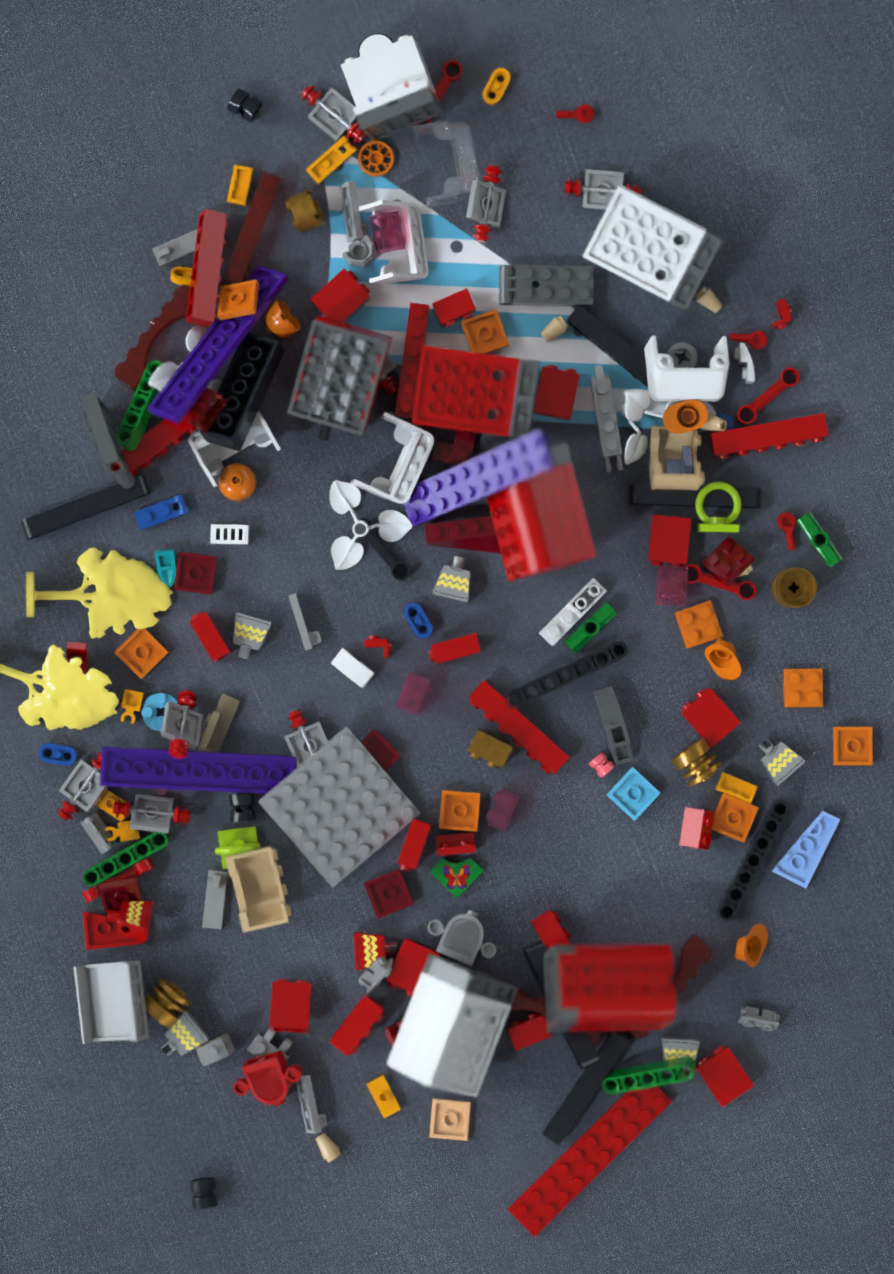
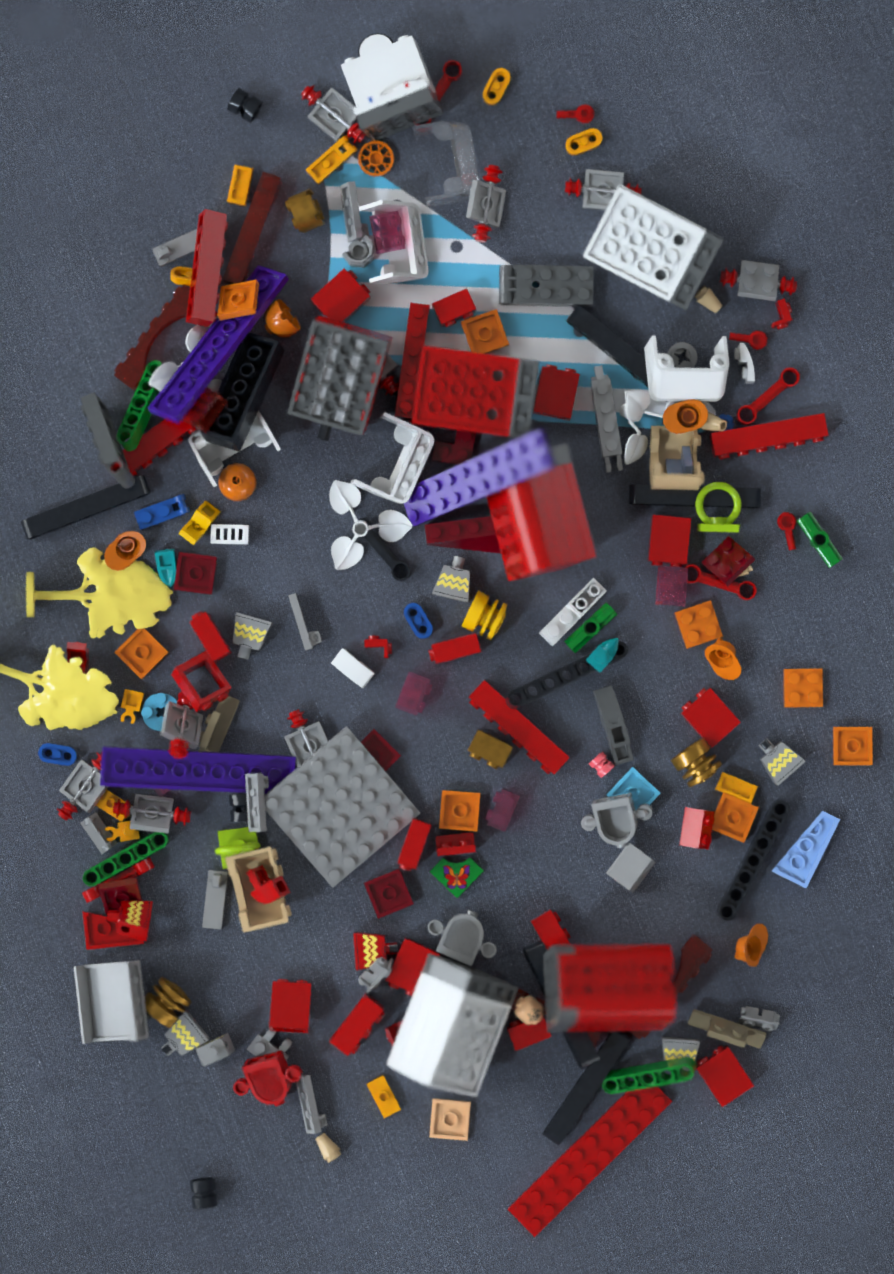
tan cone [540,315,569,342] -> none
pearl gold wheel [771,567,817,608] -> none
none -> orange piece [104,531,146,571]
none -> red window [171,651,232,712]
none -> yellow slope [179,500,221,545]
none -> light grey hinge [245,773,269,832]
none -> red brick [246,865,291,904]
none -> yellow wheel [461,590,508,641]
none -> light nougat head [515,996,544,1025]
none -> light orange plate [565,128,602,156]
none -> light grey piece [581,793,653,848]
none -> teal plate [586,638,619,673]
none -> light grey slope [606,842,656,893]
none -> dark tan bracket [688,1009,766,1048]
none -> light grey plate [719,260,797,301]

